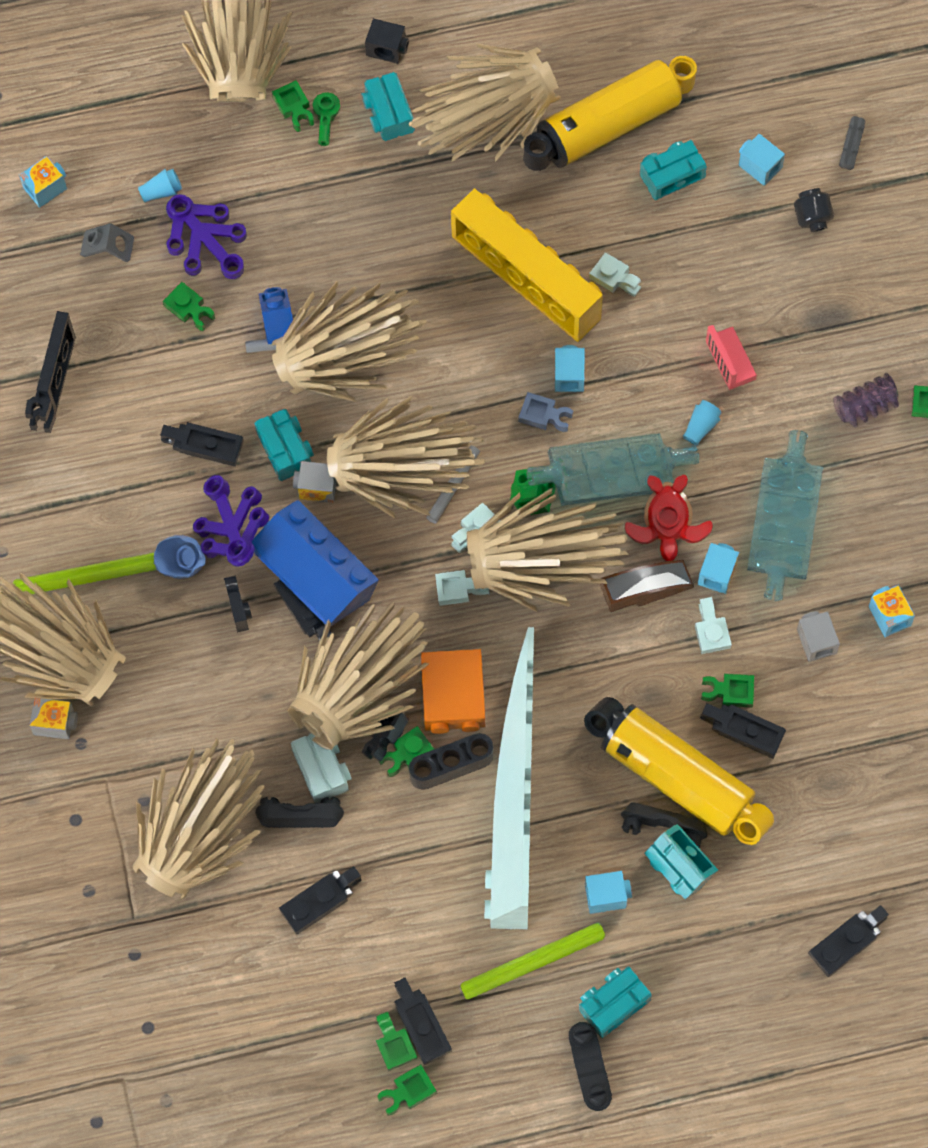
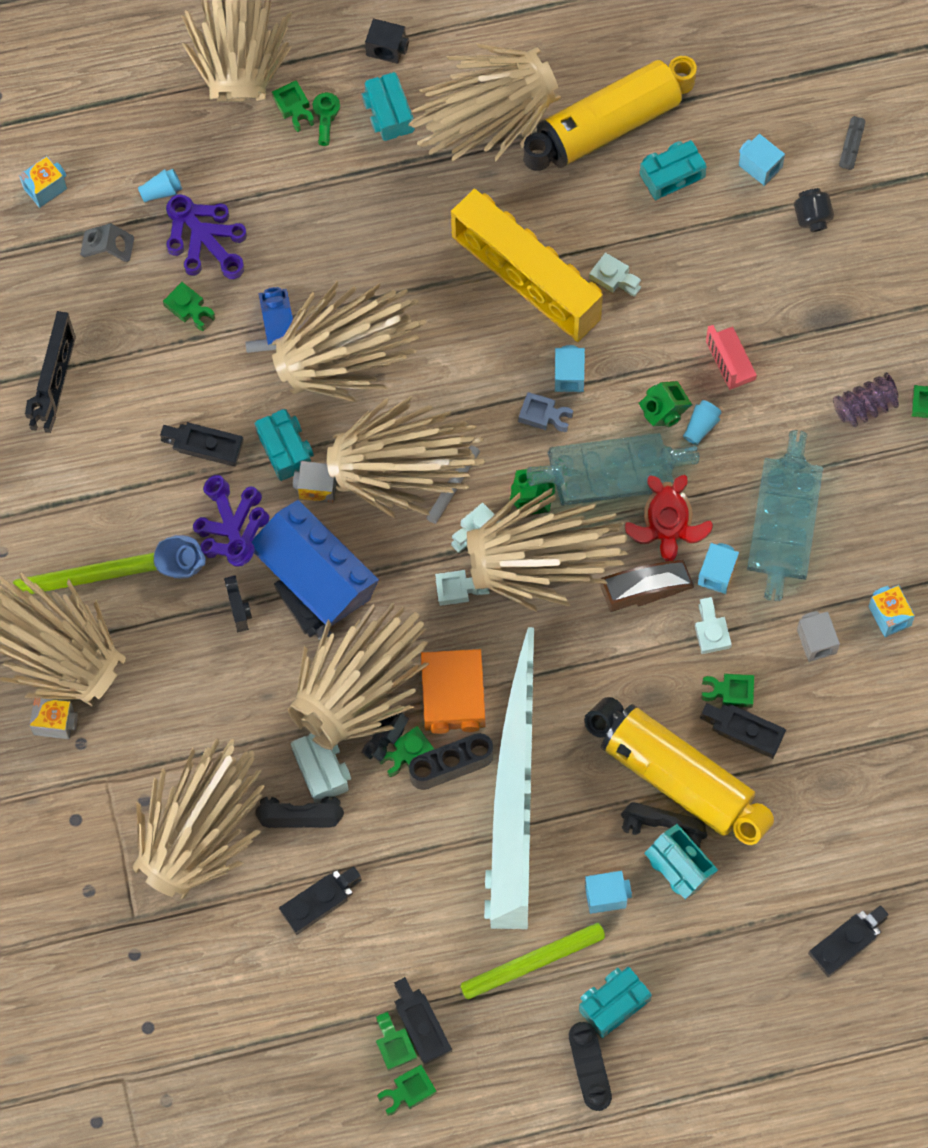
none -> green brick [638,381,693,427]

